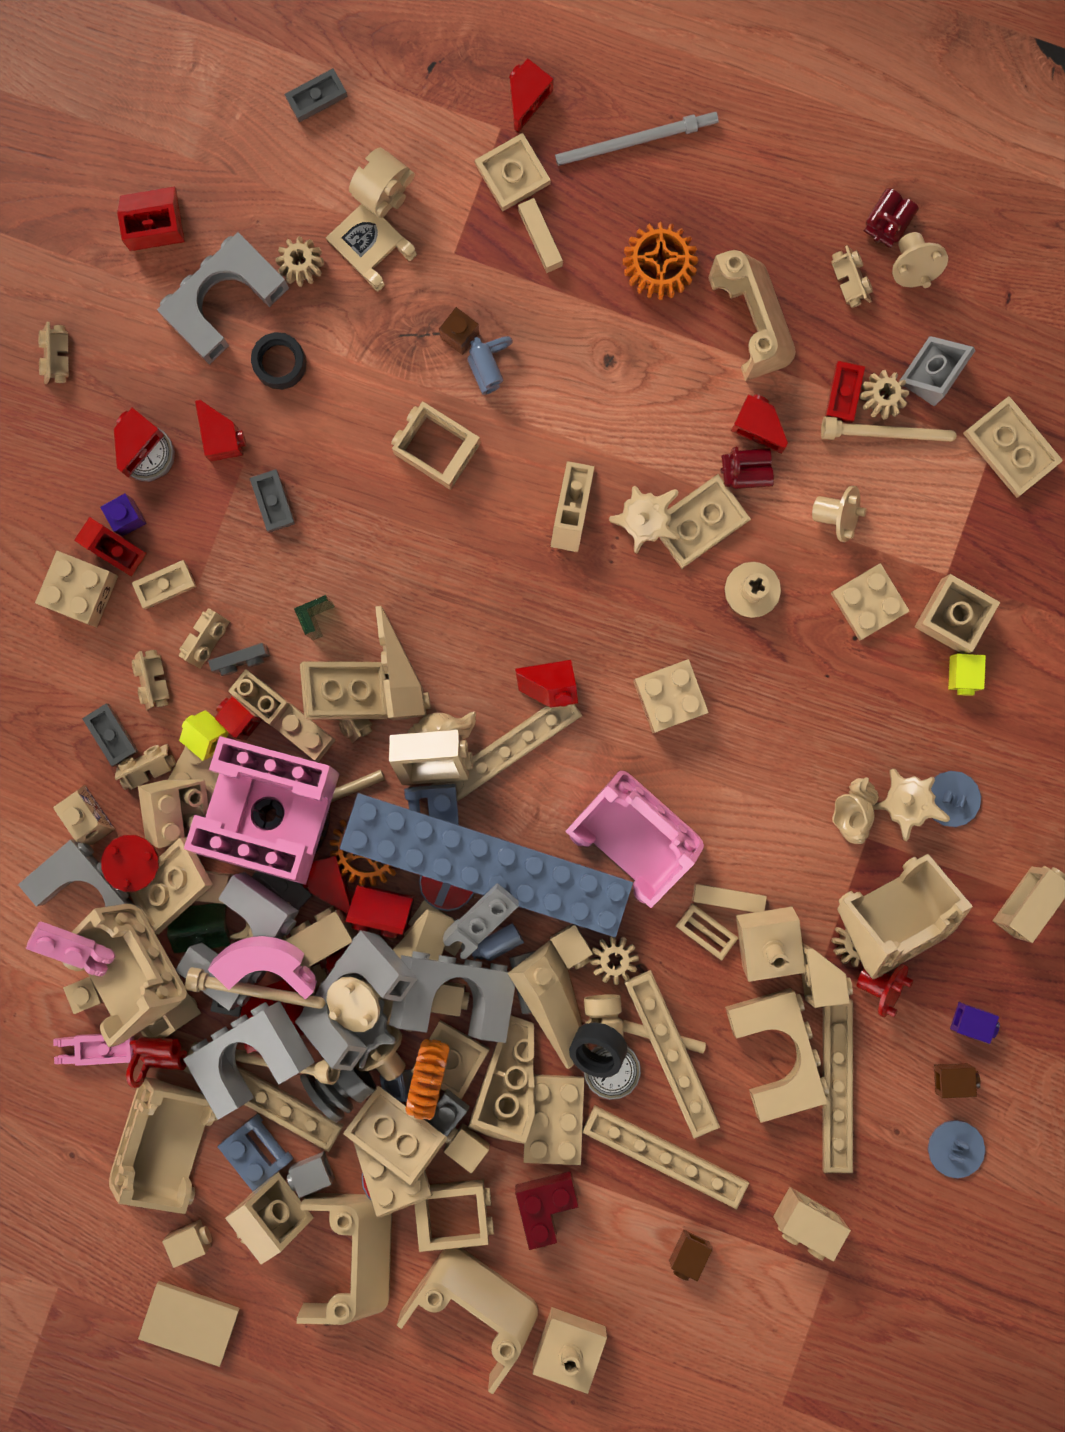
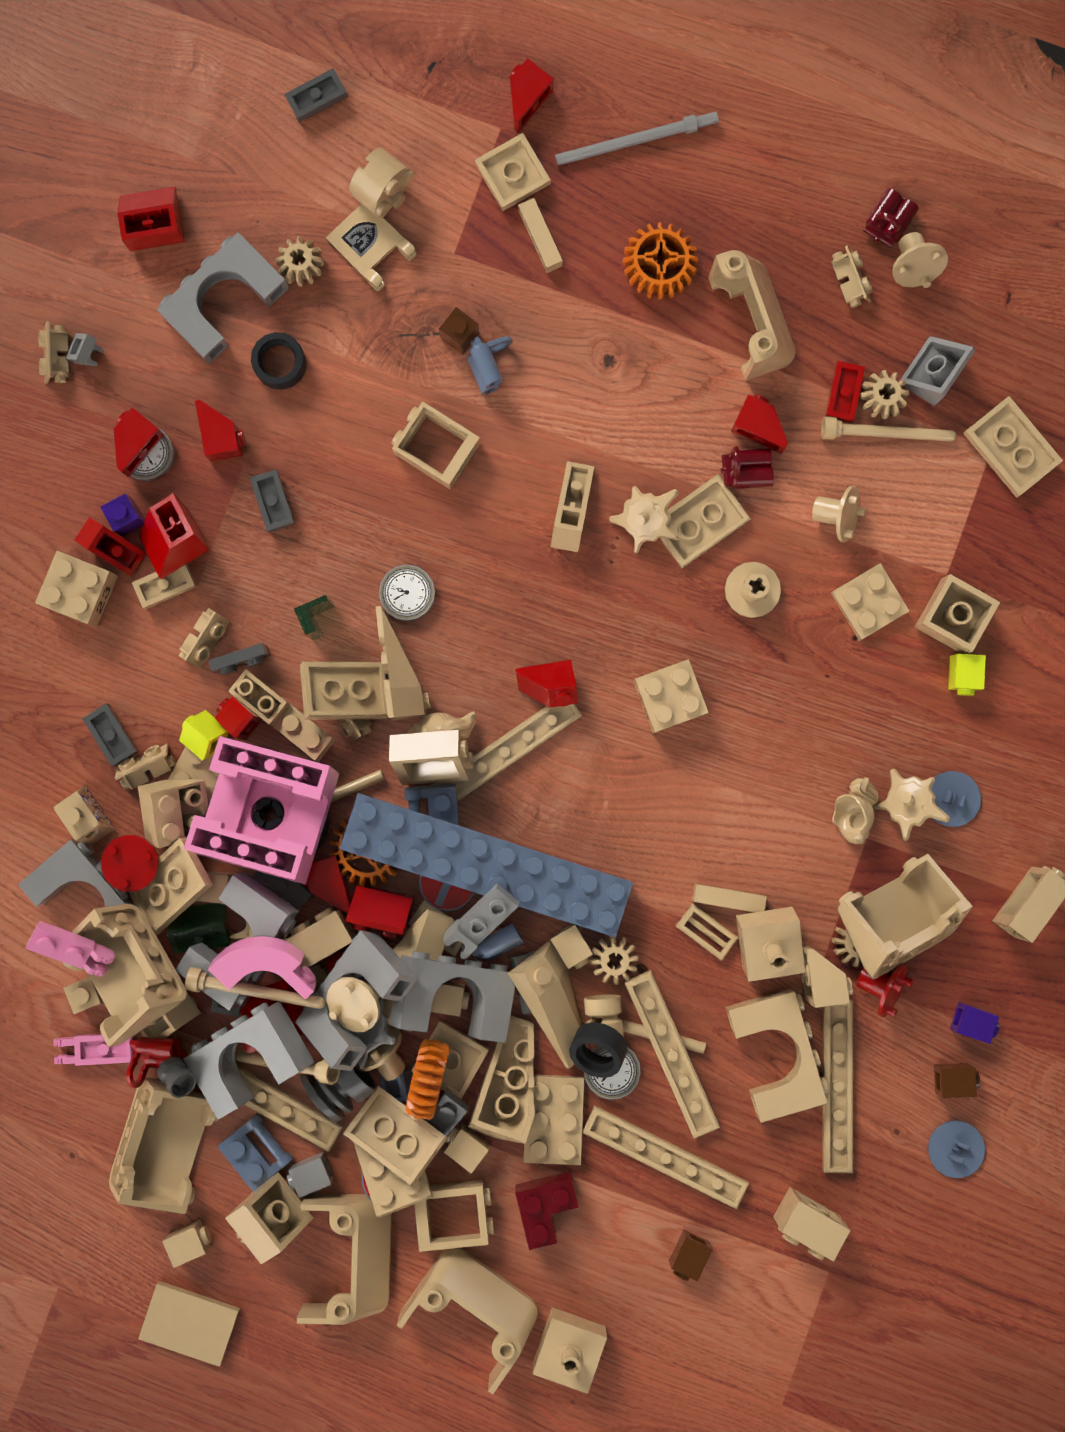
tan hinge [132,650,170,711] -> none
bright pink windscreen [565,771,704,908] -> none
none -> light grey tile [65,333,104,367]
none -> red slope [139,493,209,580]
none -> dark grey wheel [157,1057,197,1098]
none -> tile [379,565,436,621]

